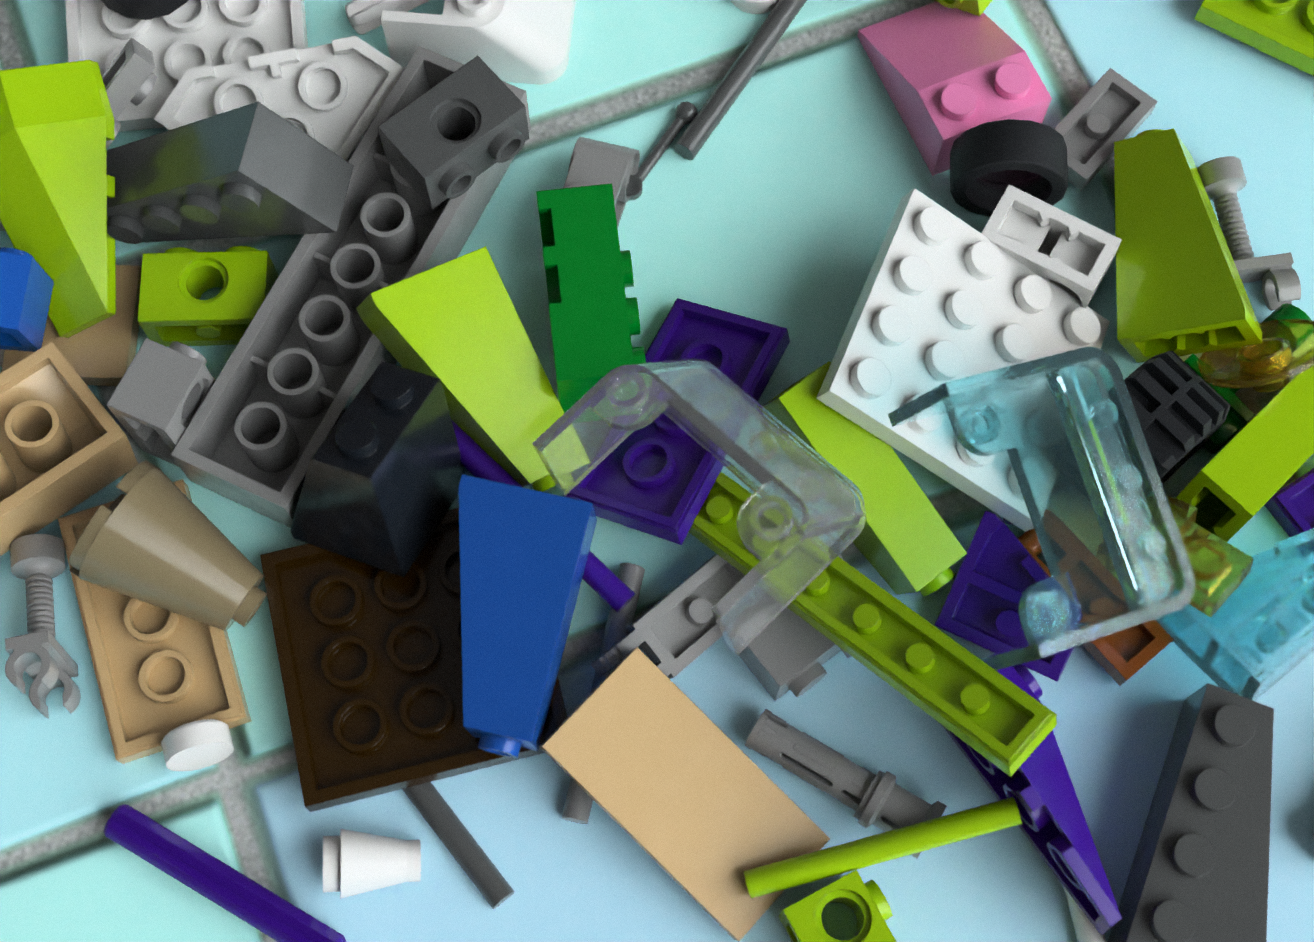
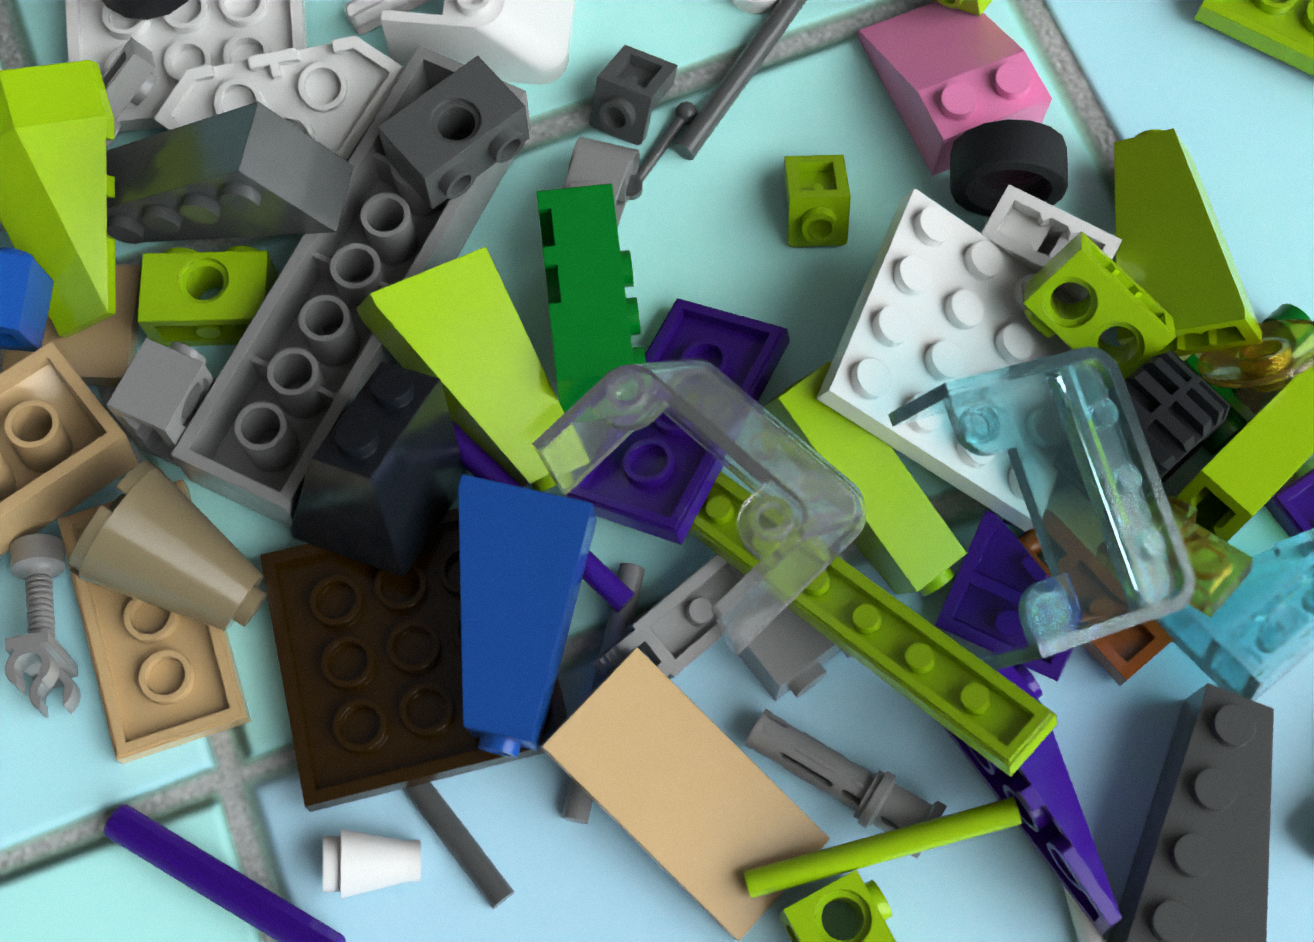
white tile [161,719,234,772] -> none
light grey plate [1054,68,1158,191] -> none
light grey bar [1197,156,1301,311] -> none
none -> dark grey bracket [589,45,678,145]
none -> lime bracket [784,154,851,247]
none -> lime brick [1023,231,1176,388]

